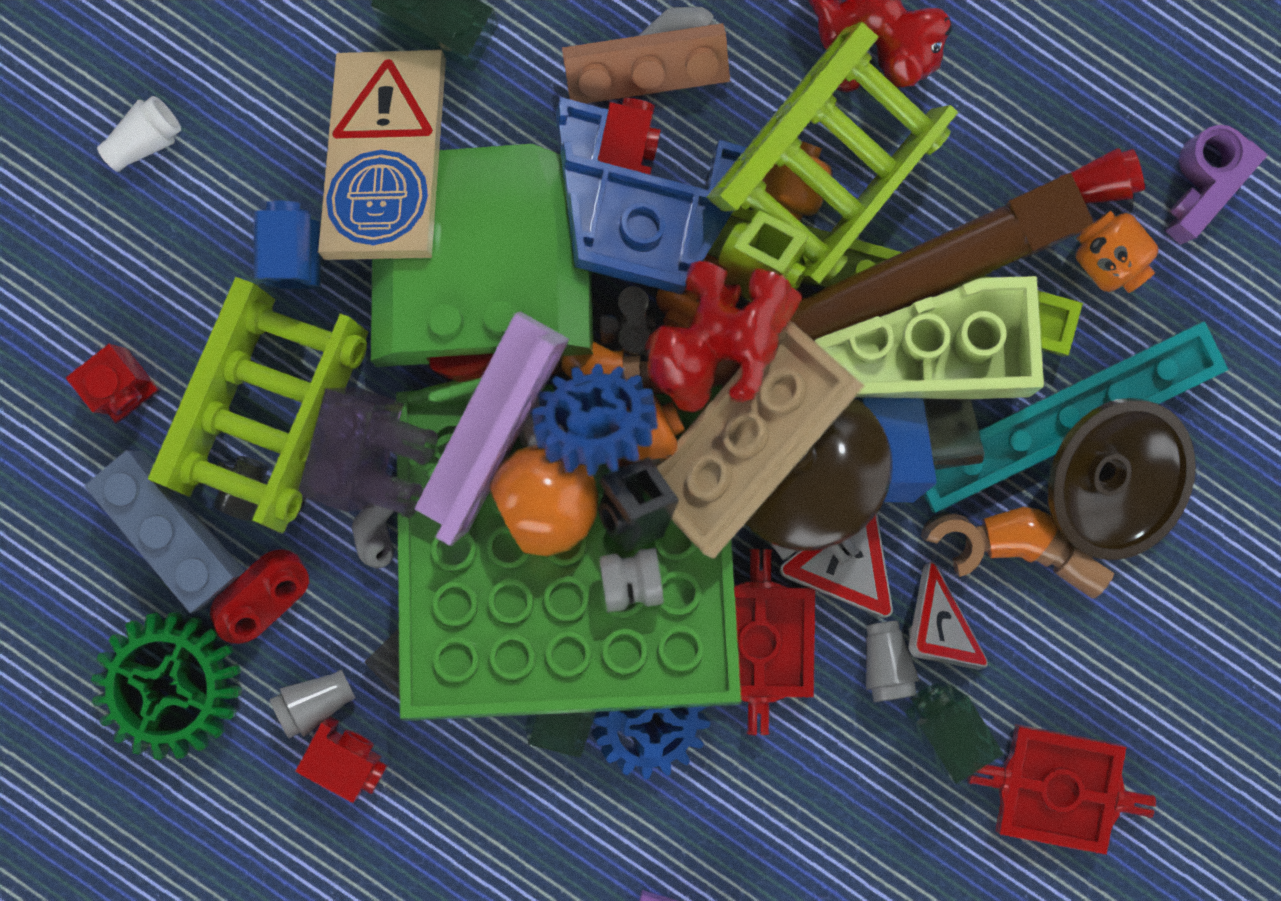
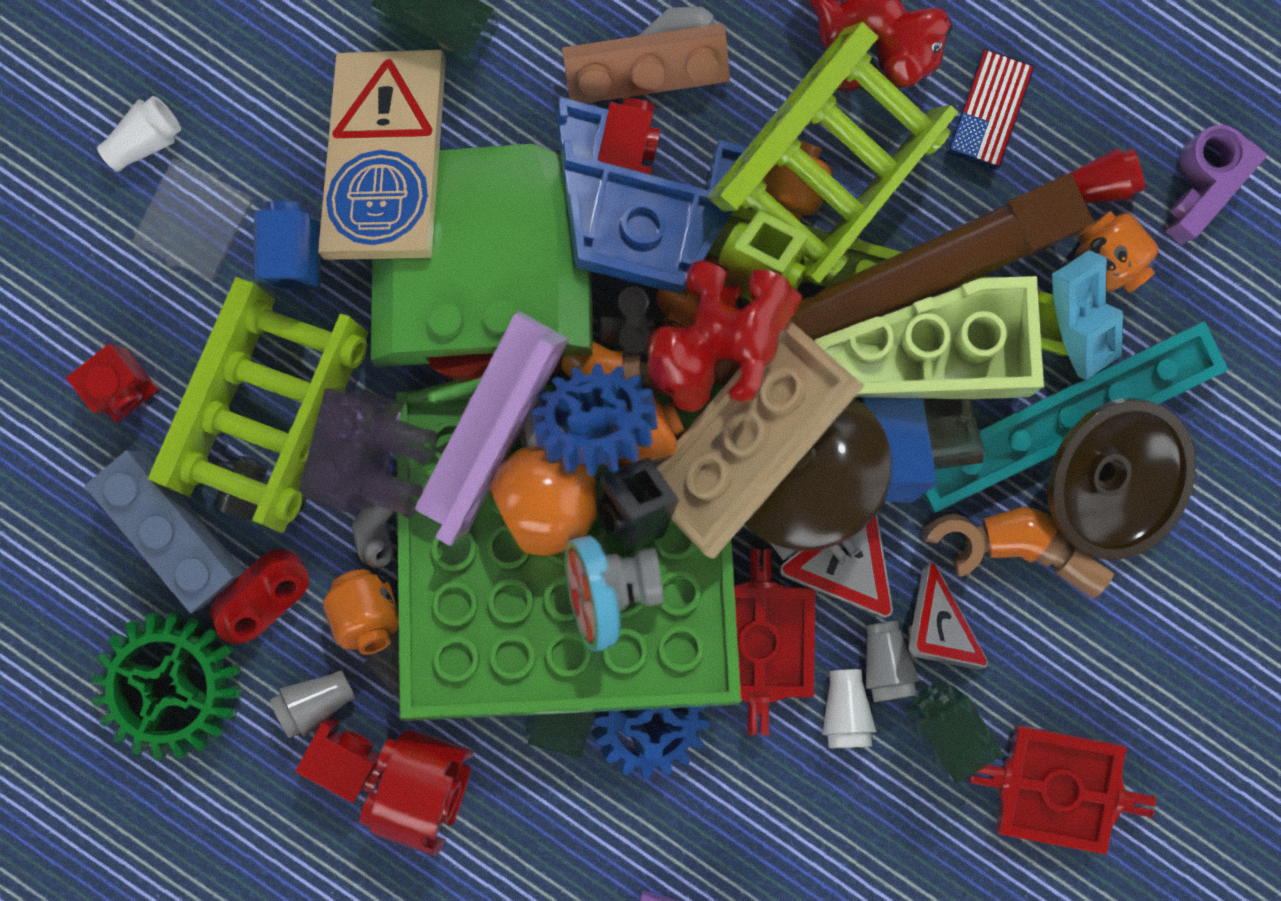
none -> clear piece [131,158,255,282]
none -> orange head [323,569,399,655]
none -> red brick [359,728,473,856]
none -> tile [565,536,620,652]
none -> white cone [822,669,877,748]
none -> tile [946,48,1035,170]
none -> medium azure slope [1052,250,1123,380]

